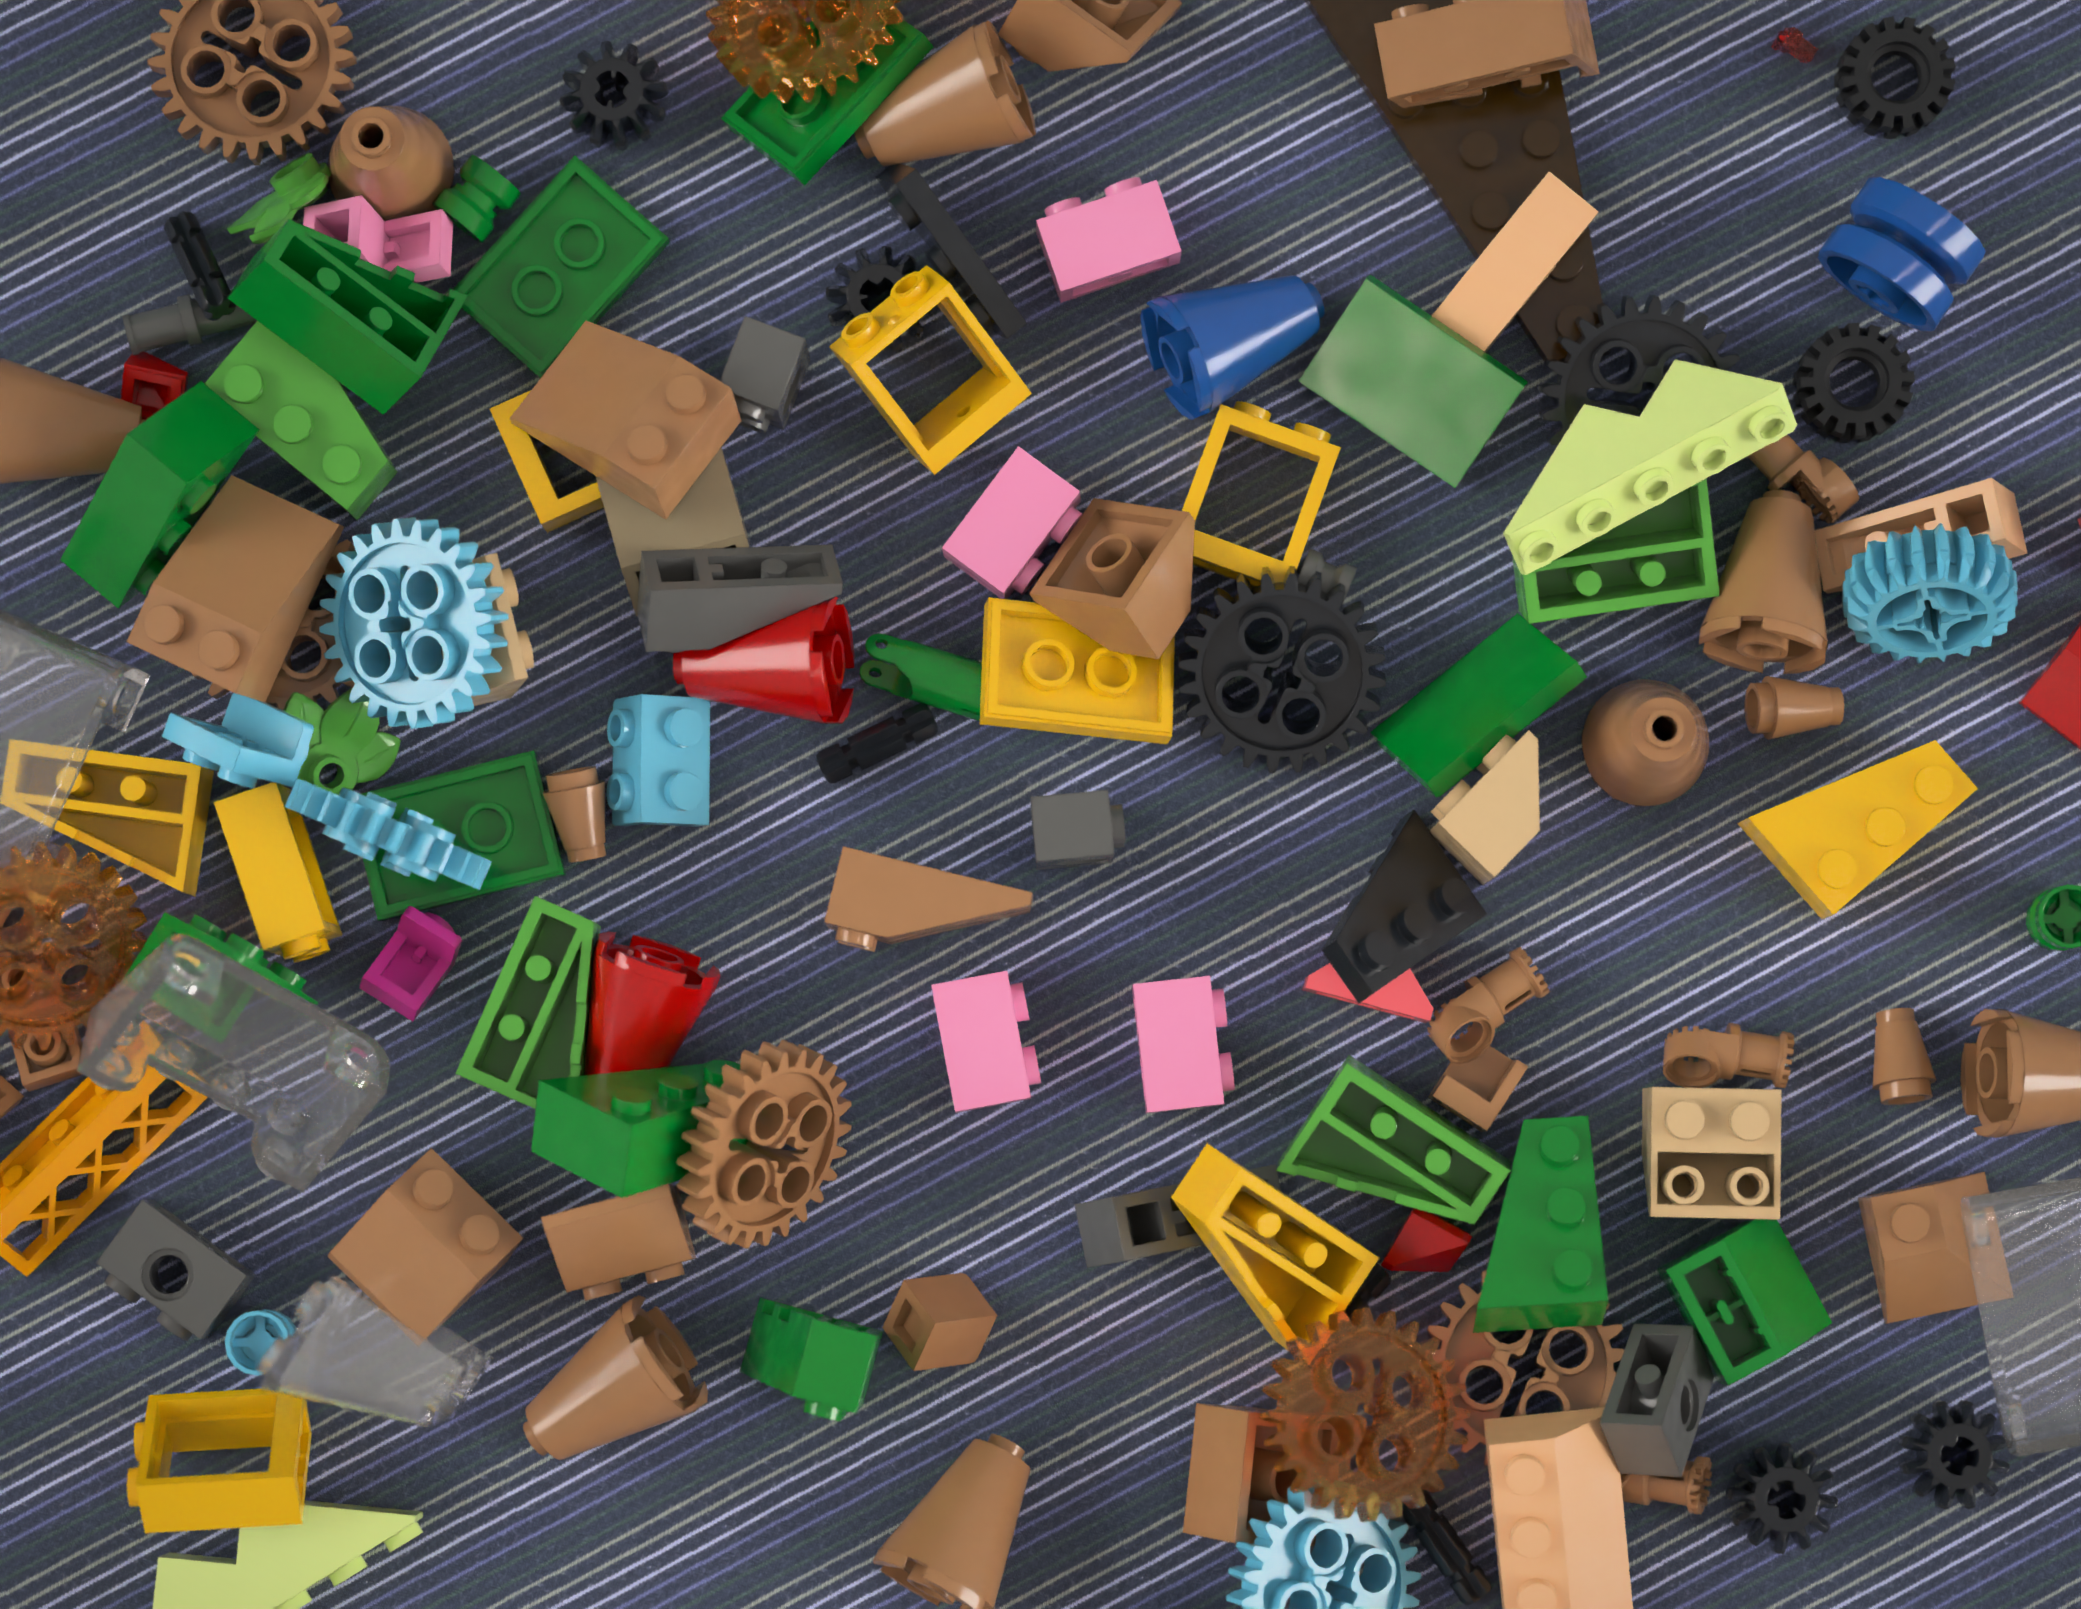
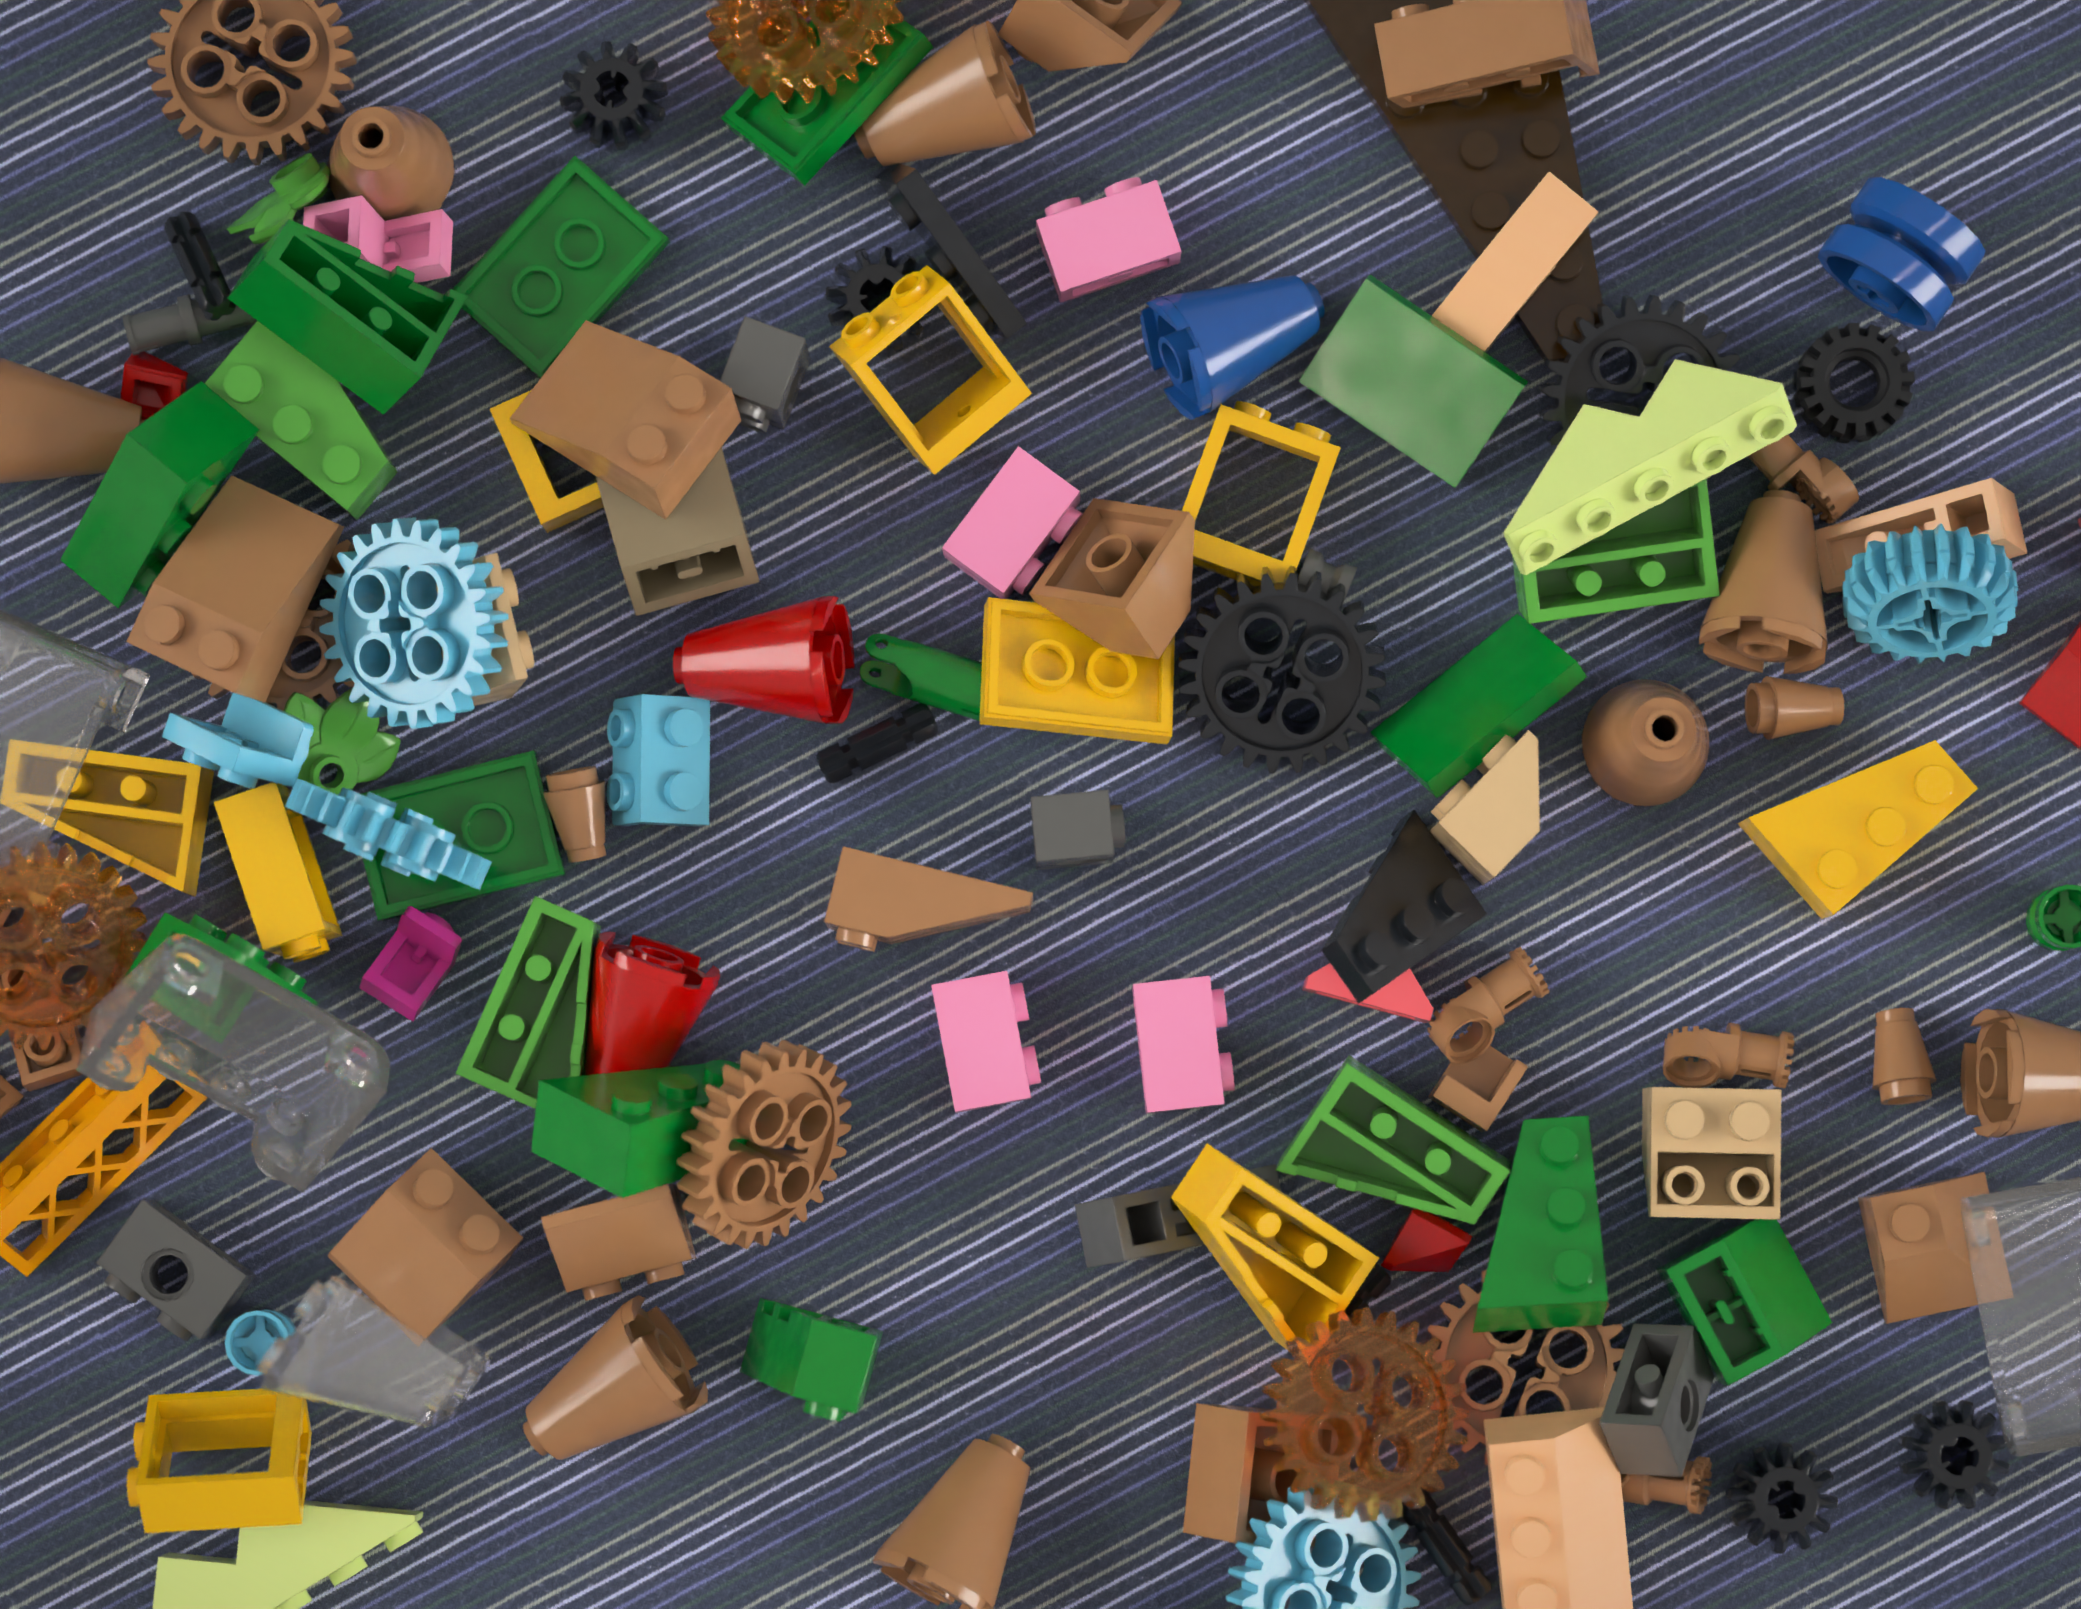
green wheel [432,154,521,243] -> none
dark grey slope [637,544,843,653] -> none
medium nougat panel [882,1273,997,1371] -> none
clear red piece [1771,27,1818,63] -> none
black tyre [1834,16,1956,139] -> none

